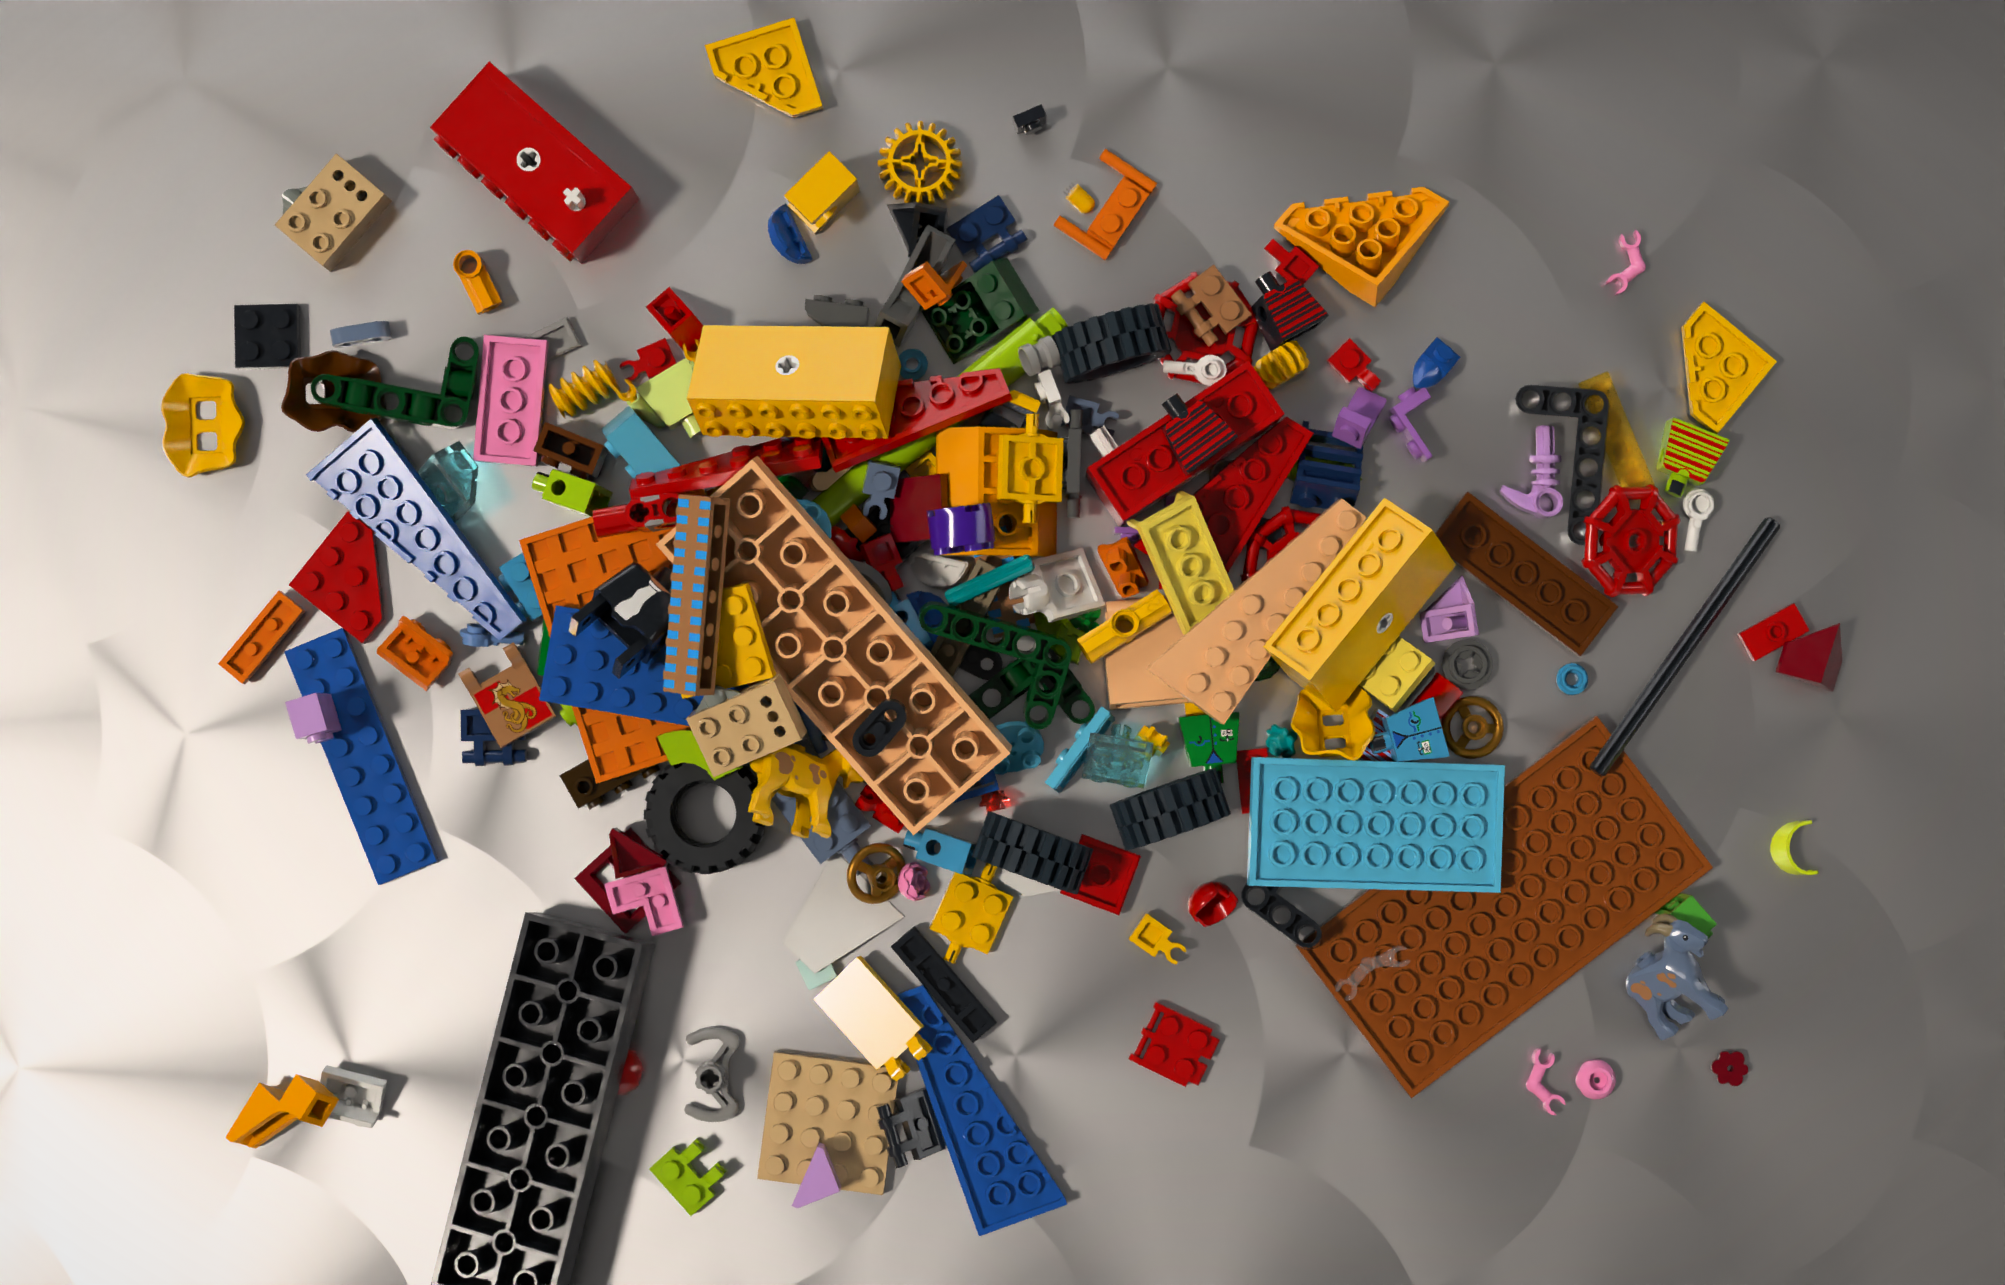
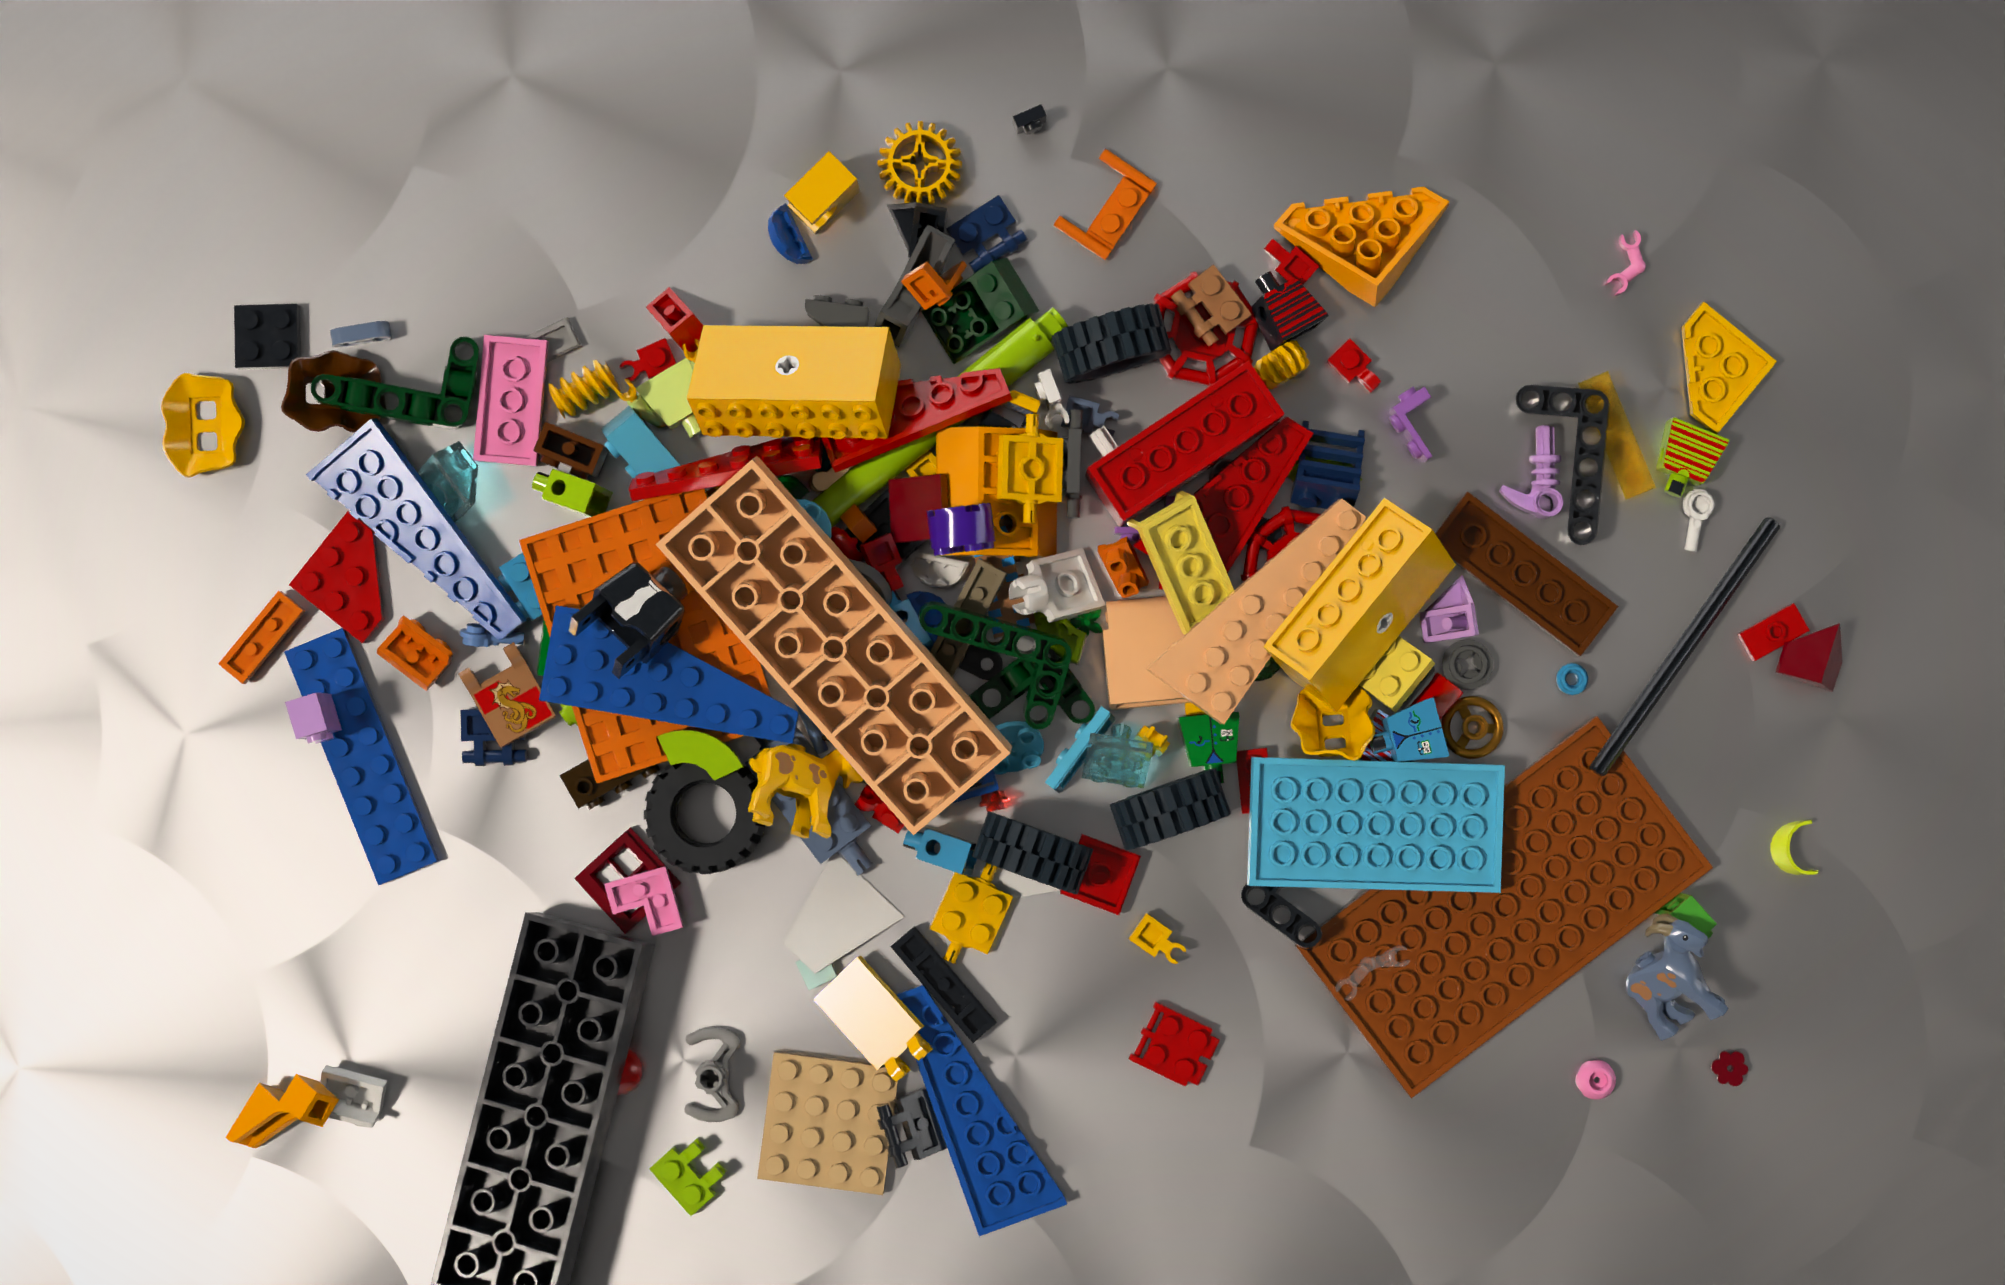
tan piece [275,153,392,272] -> none
red piece [430,61,639,264] -> none
light orange piece [453,250,503,315] -> none
red connector [593,493,679,538] -> none
dark red slope [609,827,668,879] -> none
medium nougat brick [663,494,730,696] -> none
yellow plate [681,582,776,699] -> none
tan piece [686,673,807,777] -> none
yellow plate [705,17,823,118] -> none
lavender slope [792,1142,842,1208] -> none
pearl gold piece [847,843,906,904] -> none
black plate [852,699,907,757] -> none
sand blue plate [862,460,901,520] -> none
bright pink plate [898,862,930,901] -> none
dark azure plate [899,349,928,380] -> none
teal axle [945,554,1035,607] -> none
light grey wheel [1018,336,1061,377] -> none
yellow piece [1063,182,1095,214] -> none
yellow piece [1076,589,1172,664] -> none
torso [1162,393,1238,476] -> none
white plate [1163,355,1227,386] -> none
red hair [1188,881,1238,927] -> none
teal plant [1266,724,1298,758] -> none
medium lavender bracket [1332,387,1386,449] -> none
blue plate [1413,337,1461,388] -> none
bright pink arm [1526,1048,1566,1115] -> none
red plate [1581,484,1681,597] -> none

